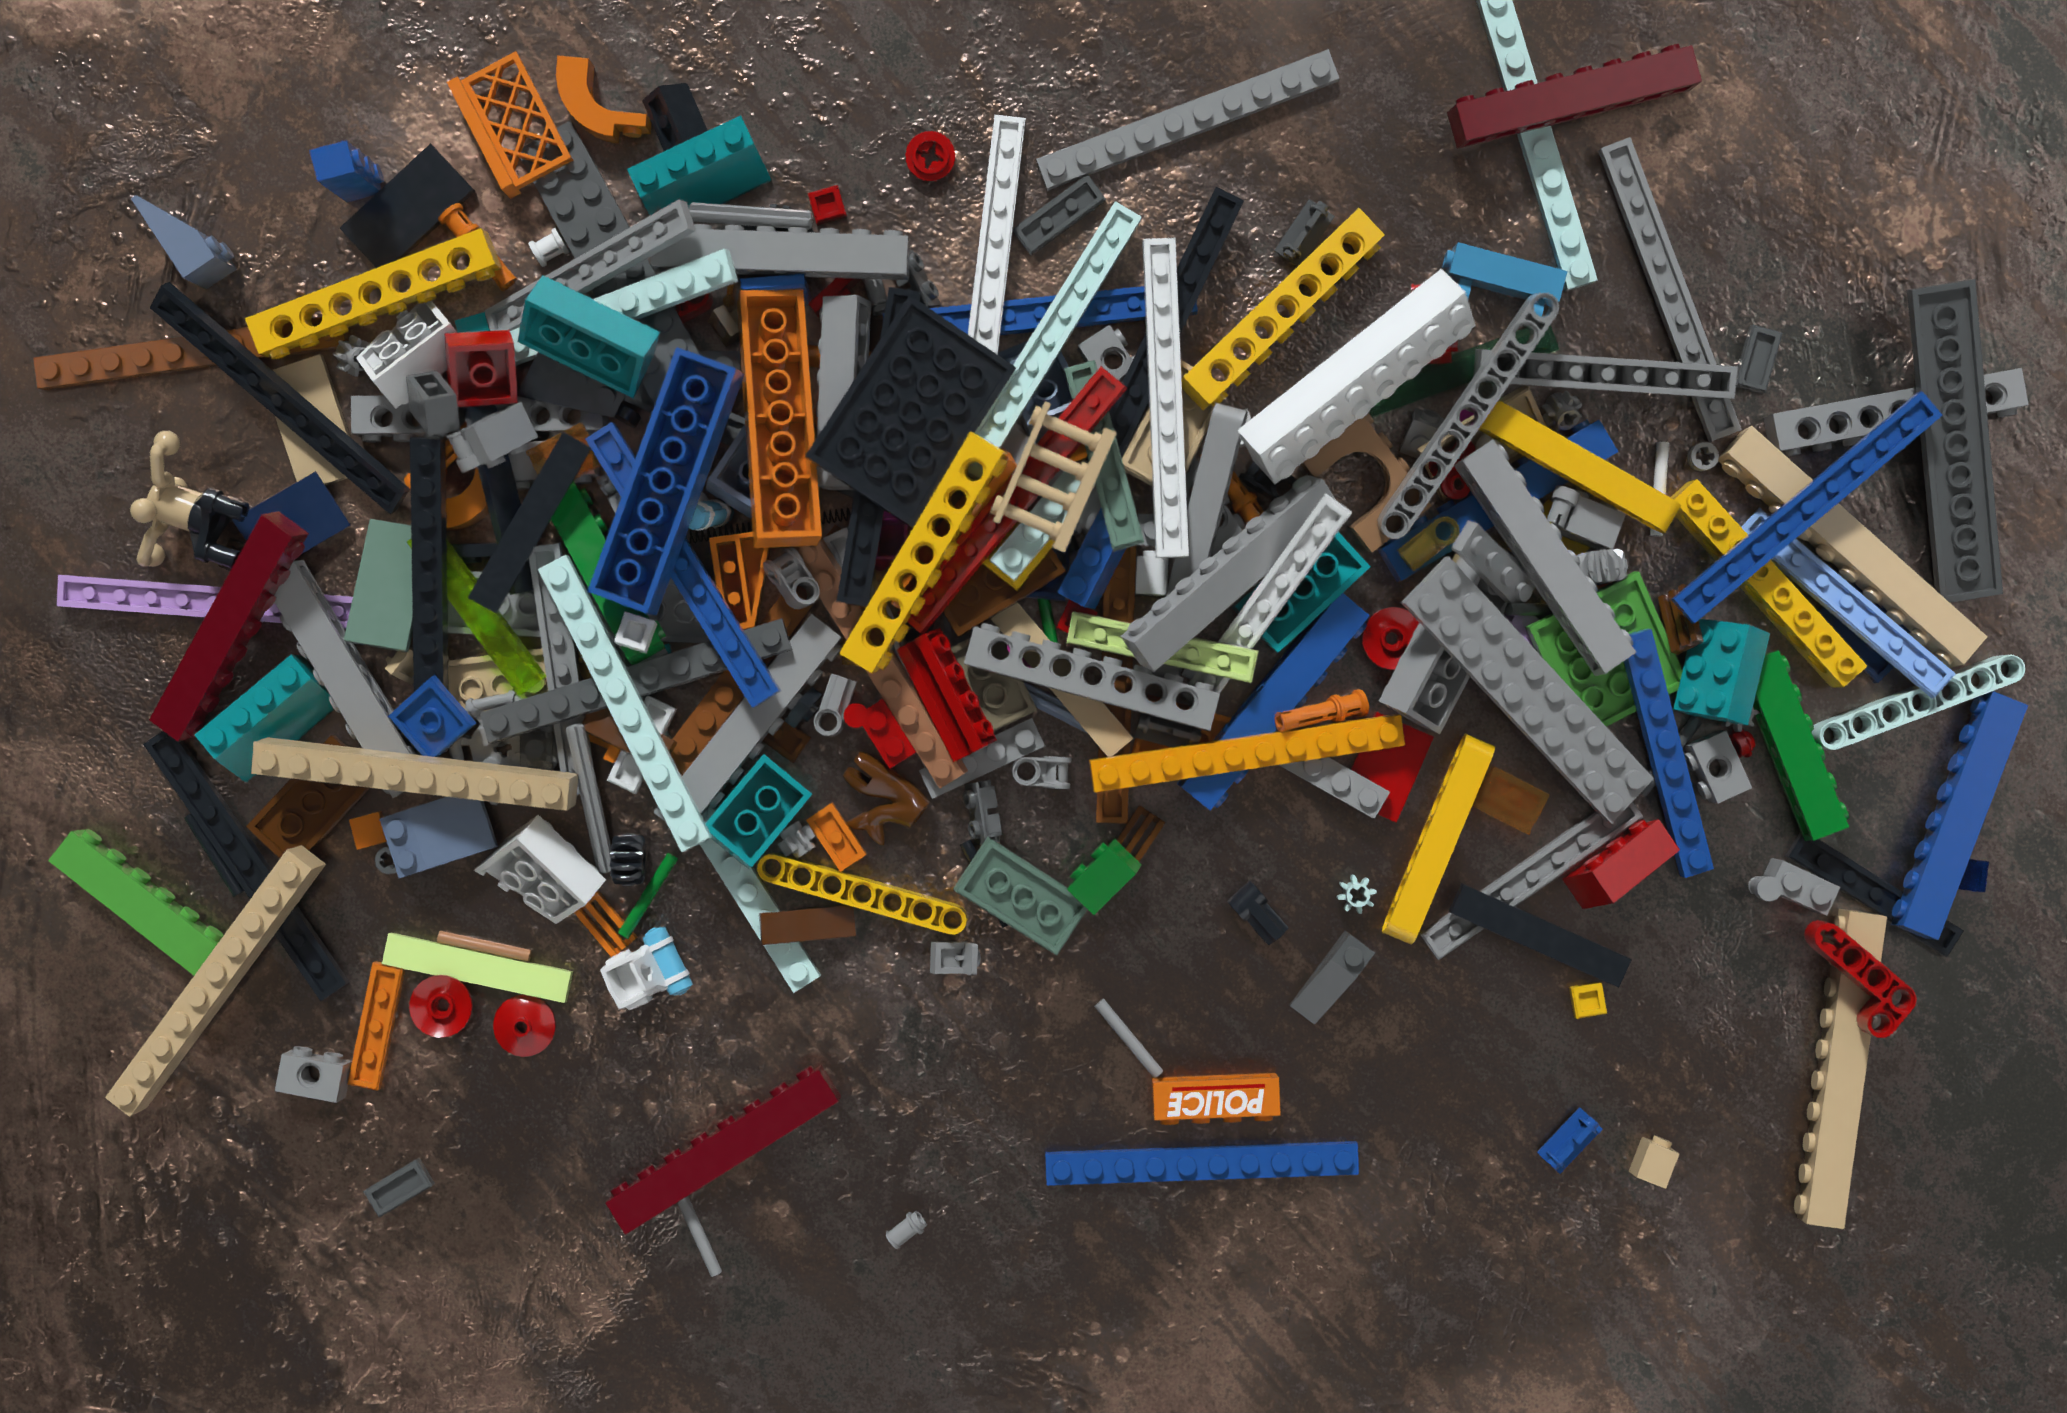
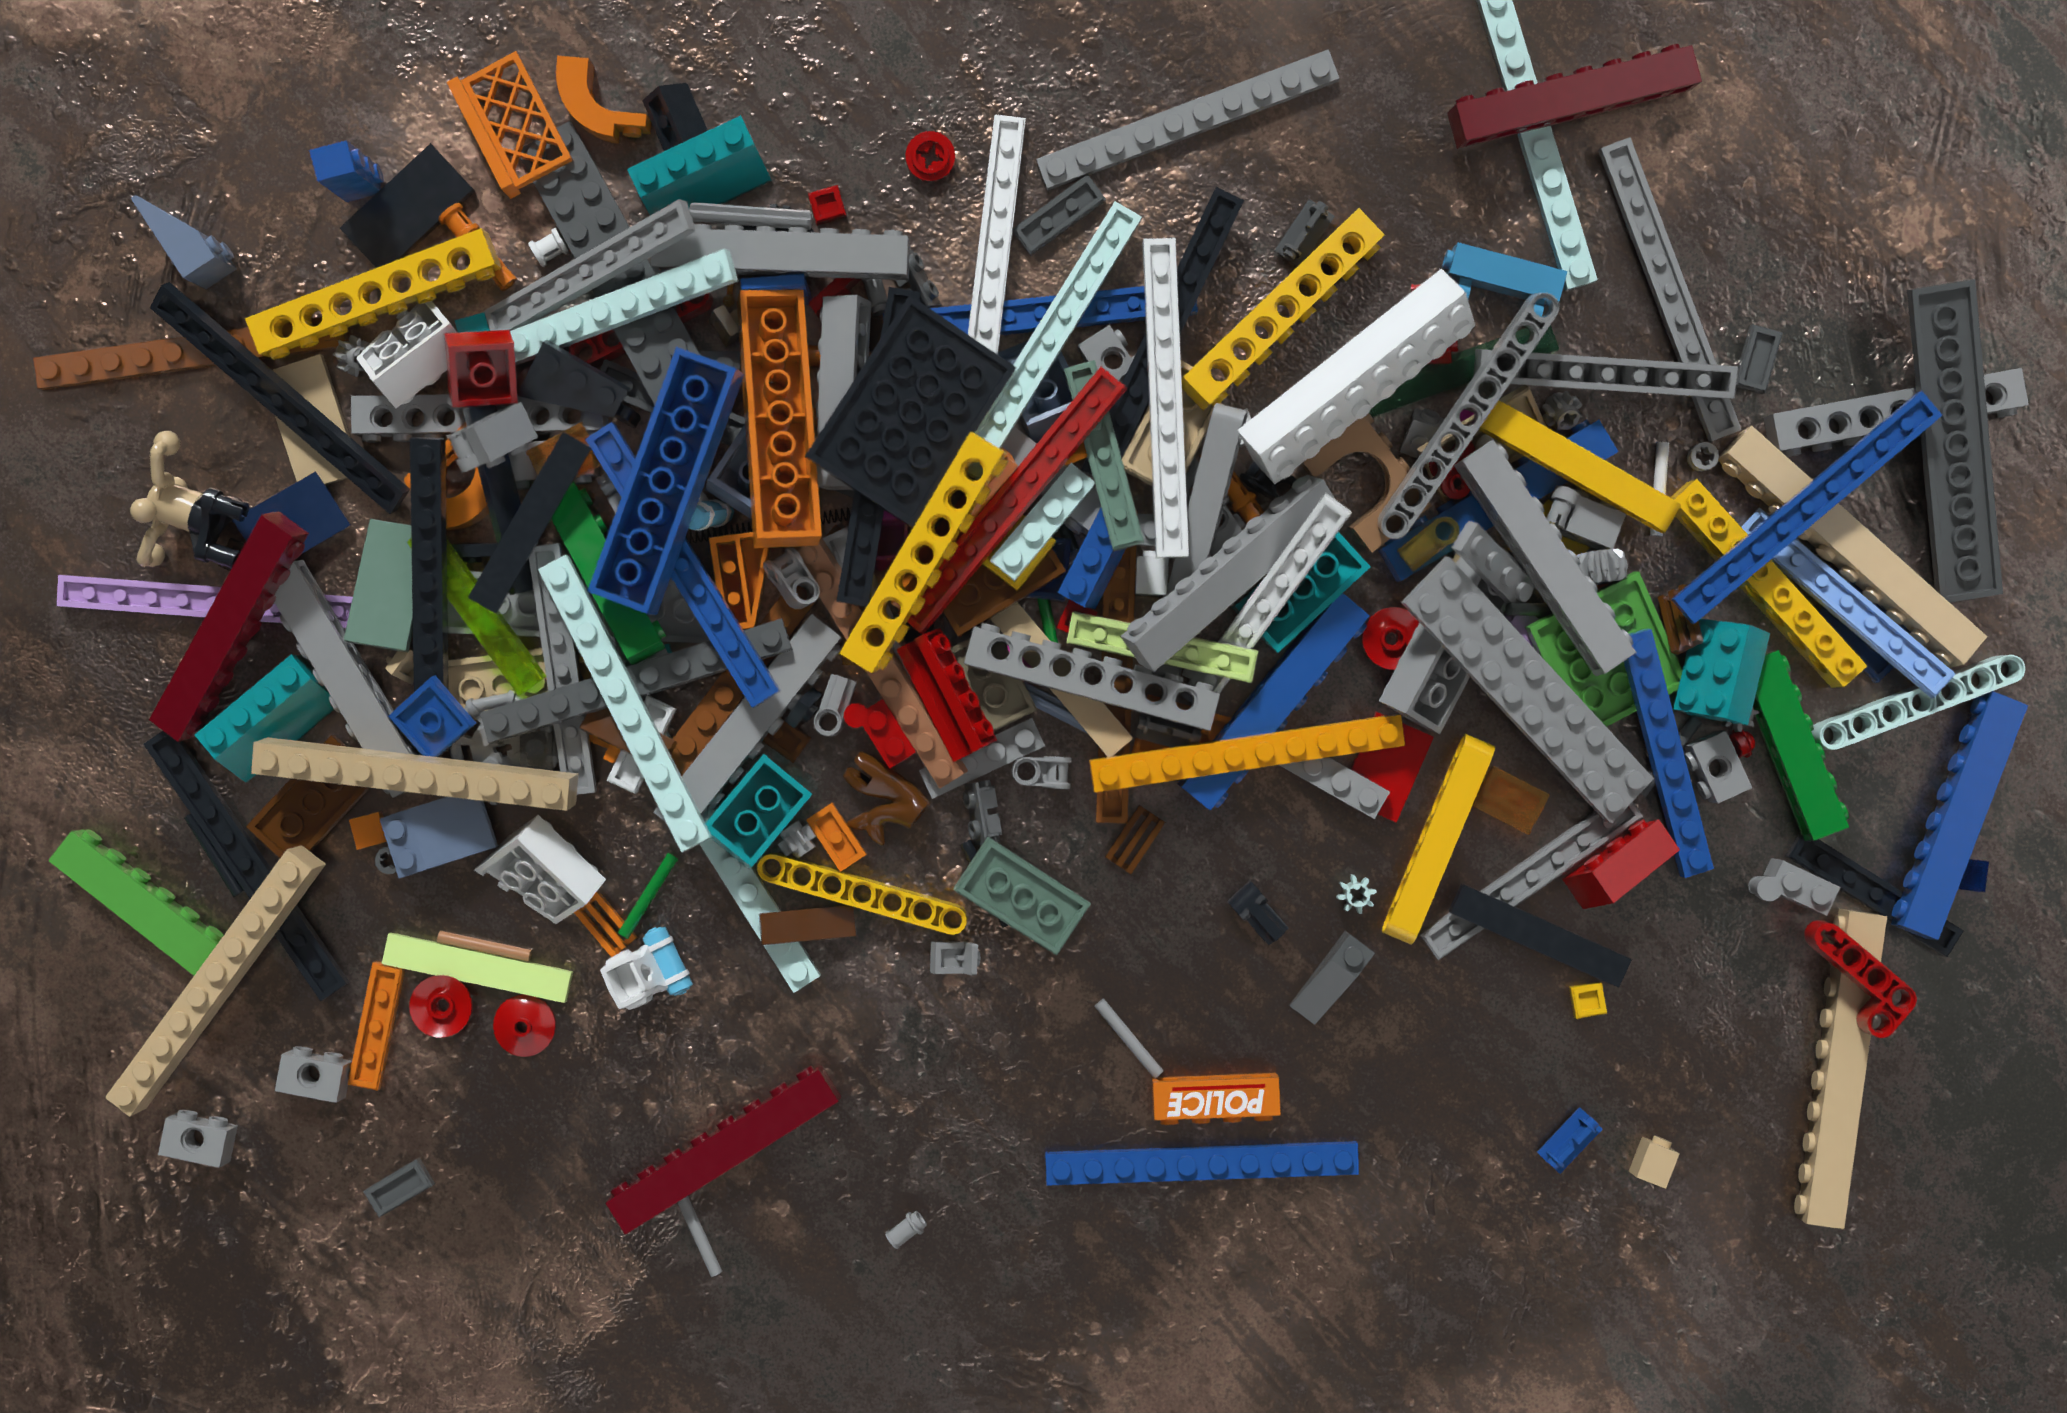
dark grey brick [406,371,460,437] -> none
teal slope [517,275,660,398] -> none
light grey axle [566,724,611,874] -> none
black gear [610,833,647,886] -> none
white tile [614,612,657,654] -> none
tan fence [990,401,1116,552] -> none
green brick [1067,839,1142,915] -> none
orange pin [1274,689,1369,732] -> none
none -> light grey brick [158,1110,238,1168]

